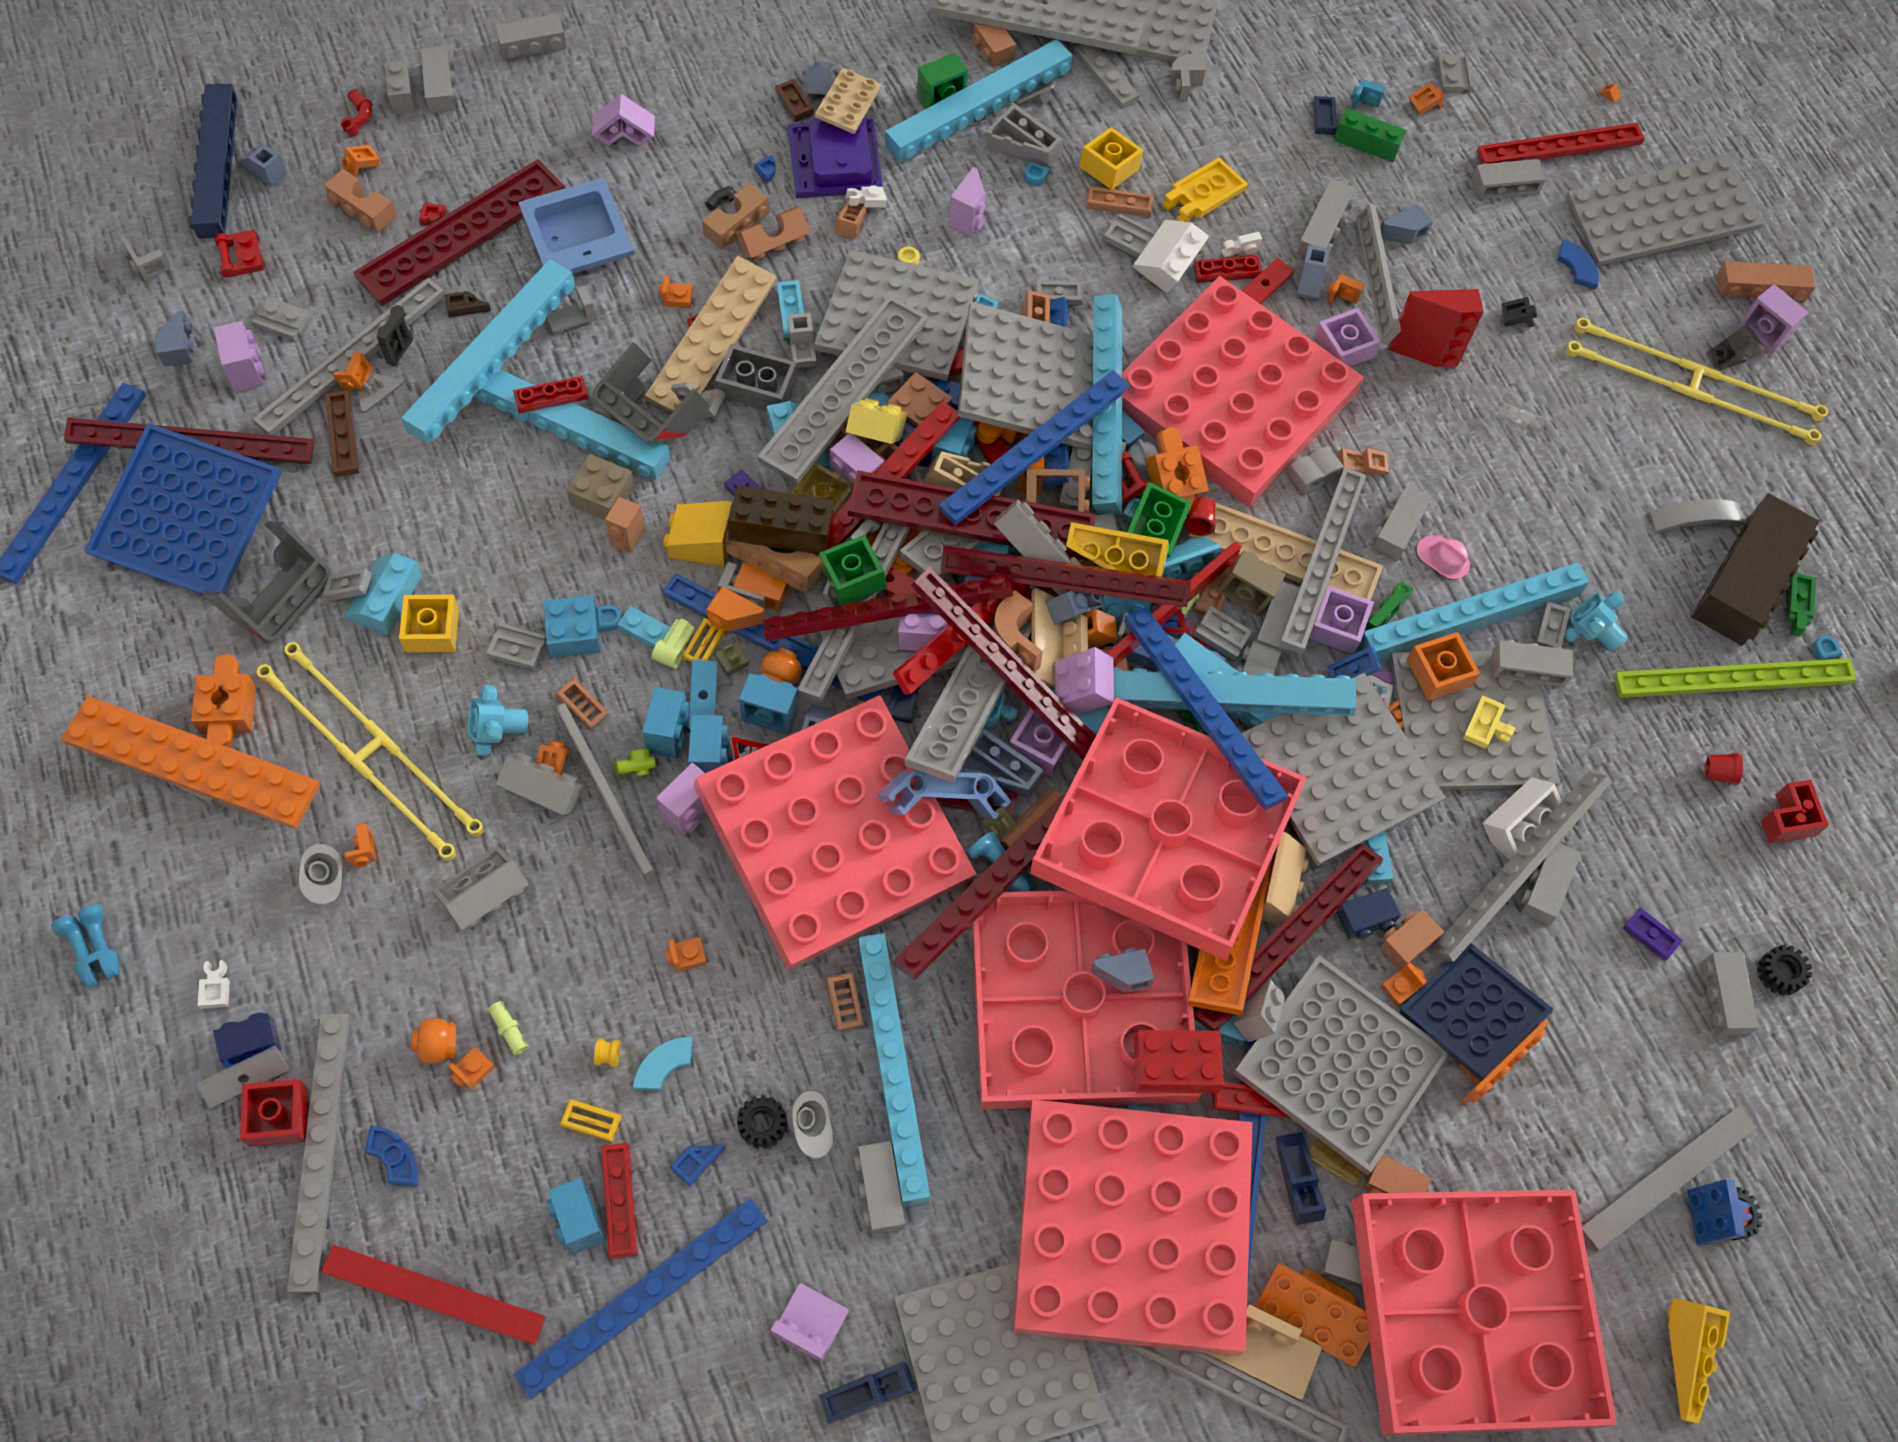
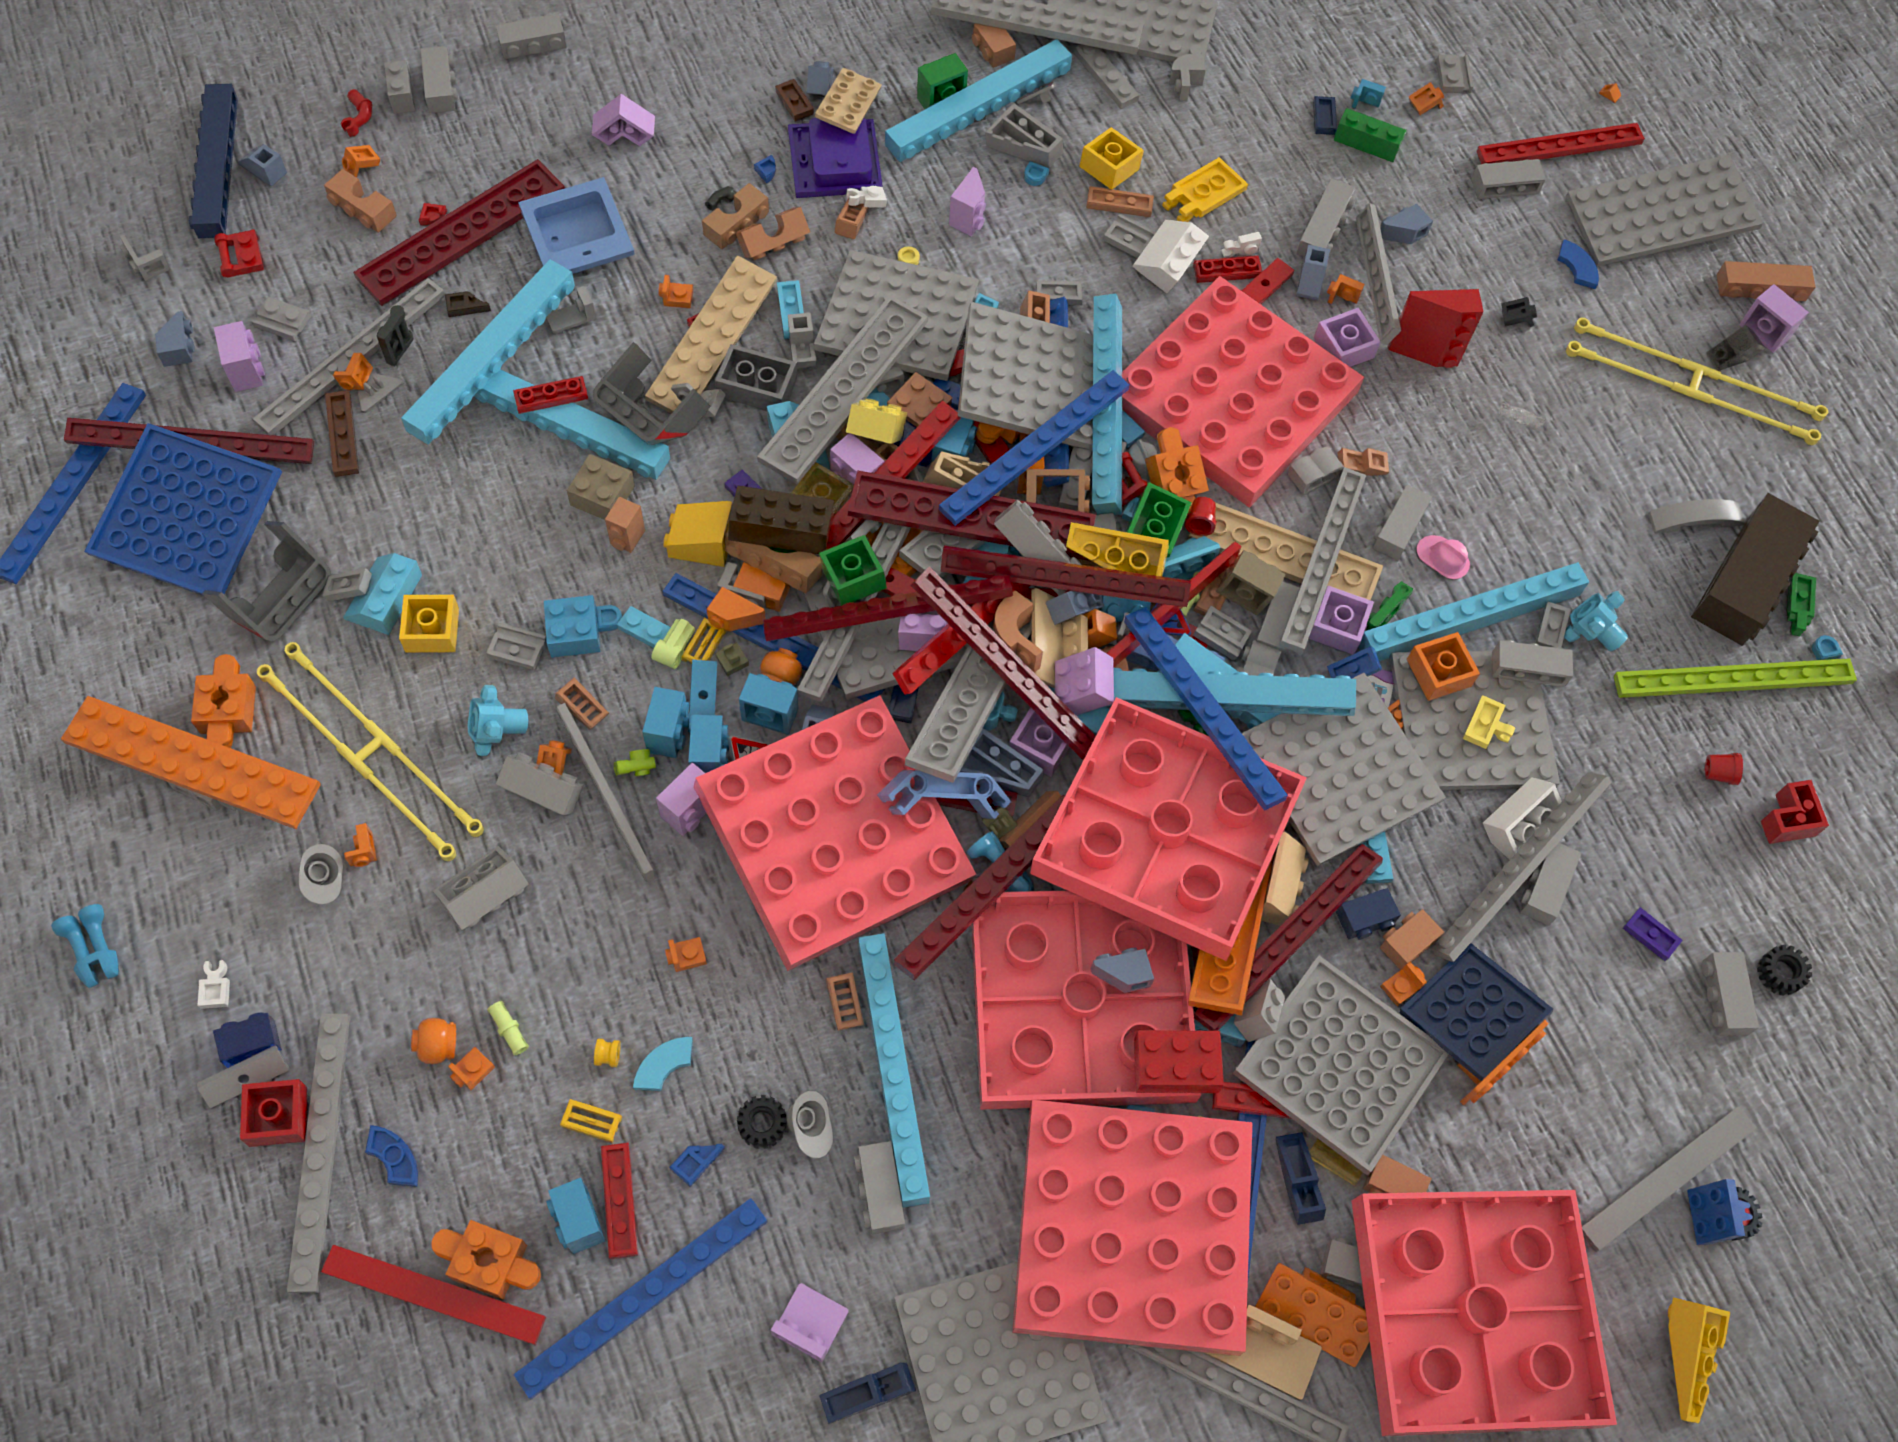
none -> orange brick [431,1220,541,1300]

